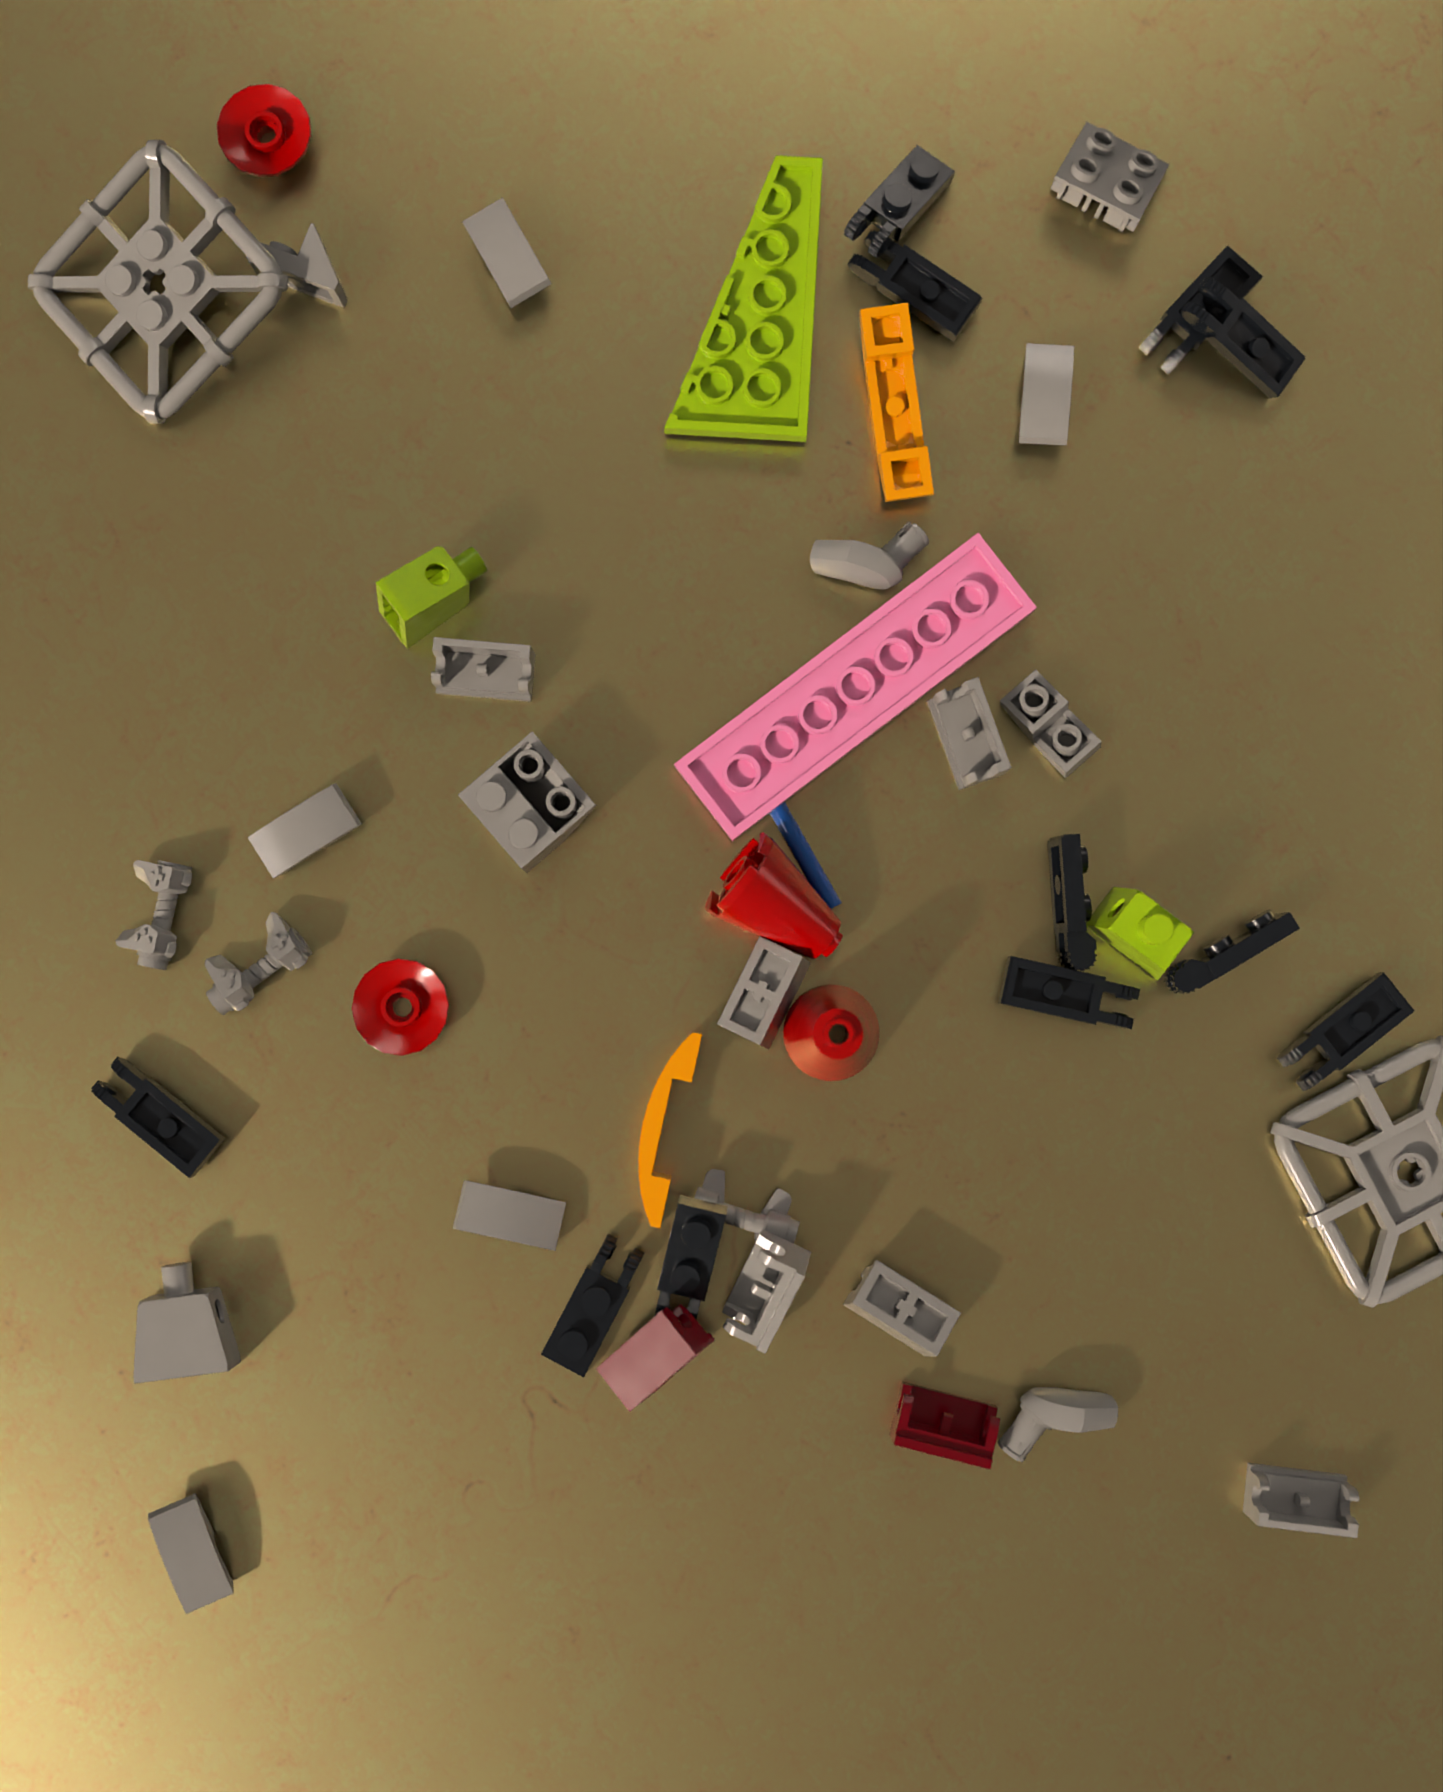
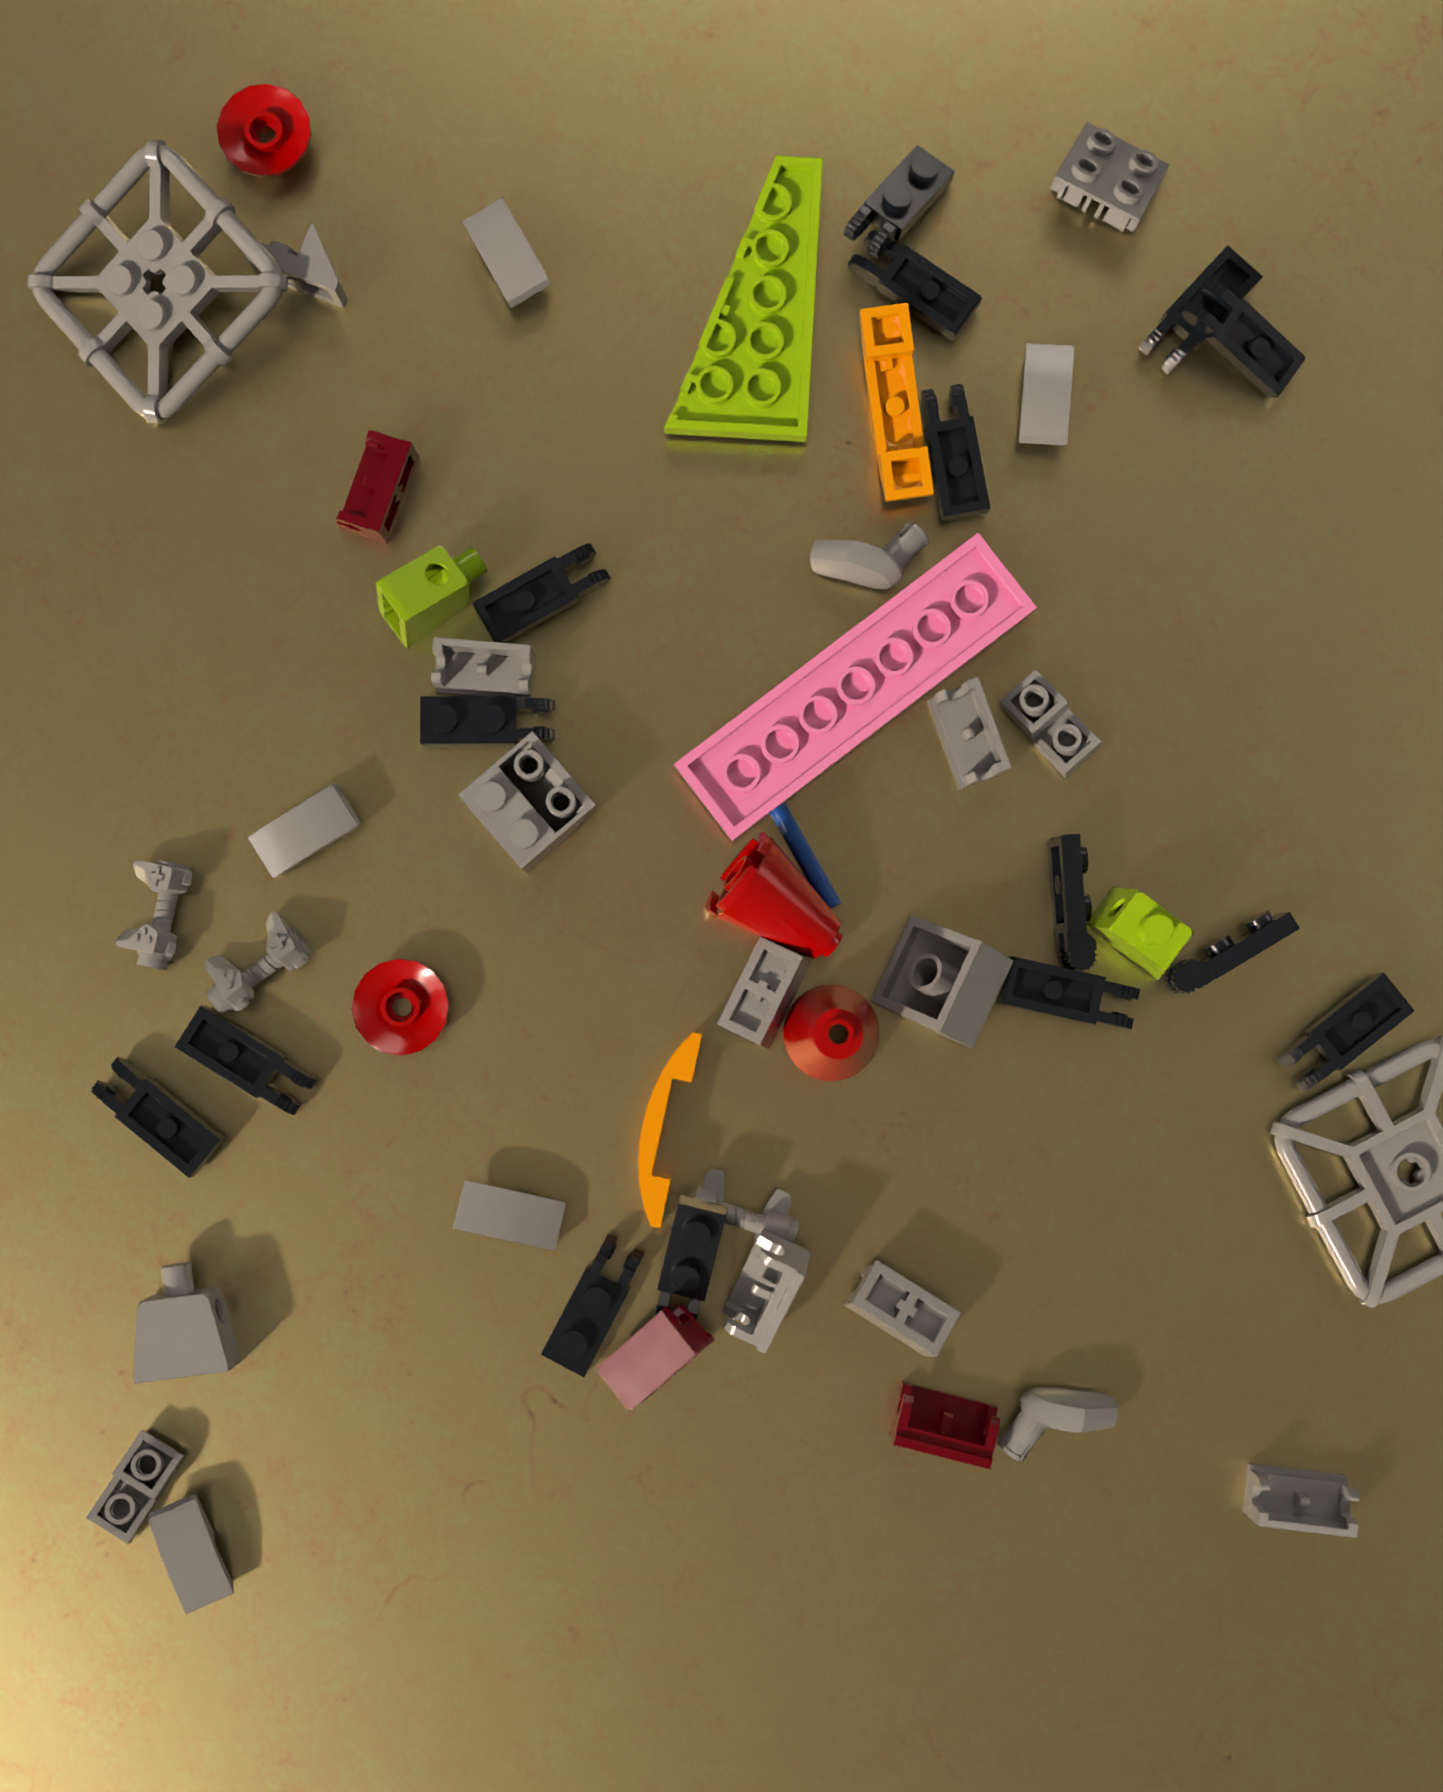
none -> light grey slope [86,1430,184,1544]
none -> black hinge [175,1006,317,1115]
none -> dark red hinge [336,430,419,544]
none -> black hinge [420,696,555,747]
none -> black hinge [472,543,611,643]
none -> light grey slope [871,915,1013,1049]
none -> black hinge [921,383,991,521]

